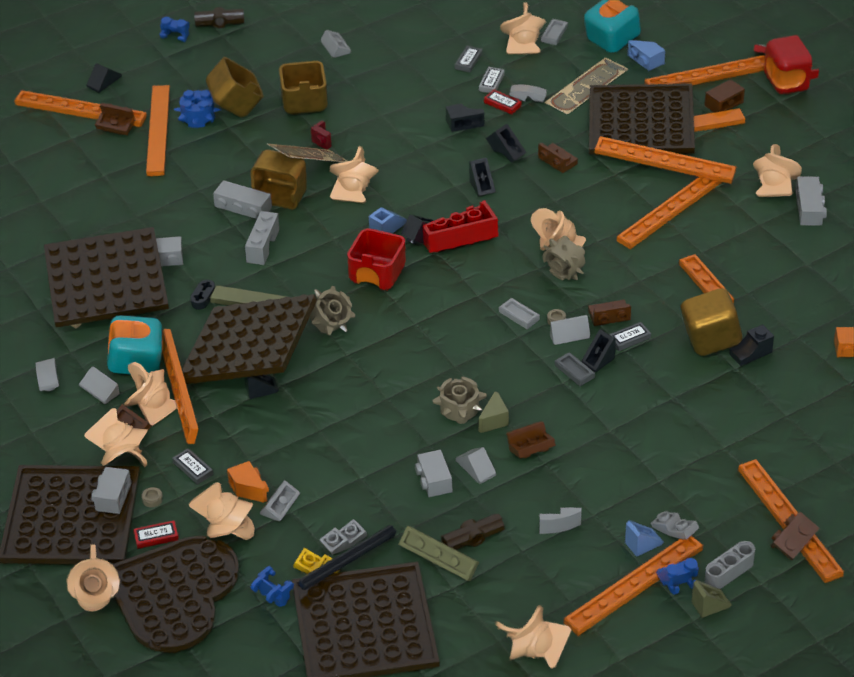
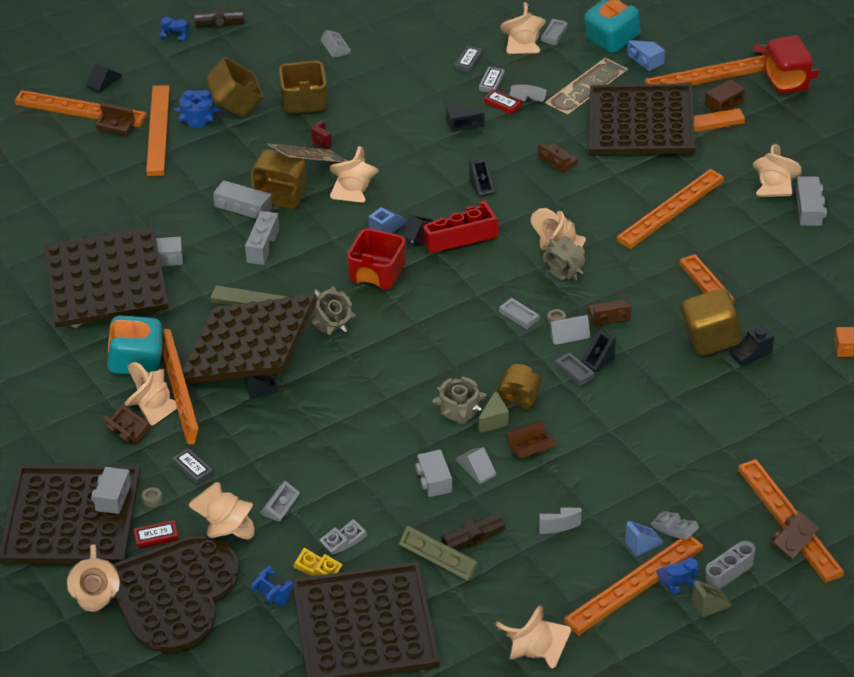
light grey slope [36,358,59,391] -> none
light grey slope [79,367,120,404] -> none
light nougat helmet [84,408,148,467] -> none
black beam [190,280,215,310] -> none
orange slope [227,461,269,503] -> none
black axle [298,525,396,590] -> none
black arch [486,124,527,163] -> none
orange tile [595,136,736,184] -> none
tile [609,322,651,351] -> none
none -> pearl gold brick [497,364,542,410]

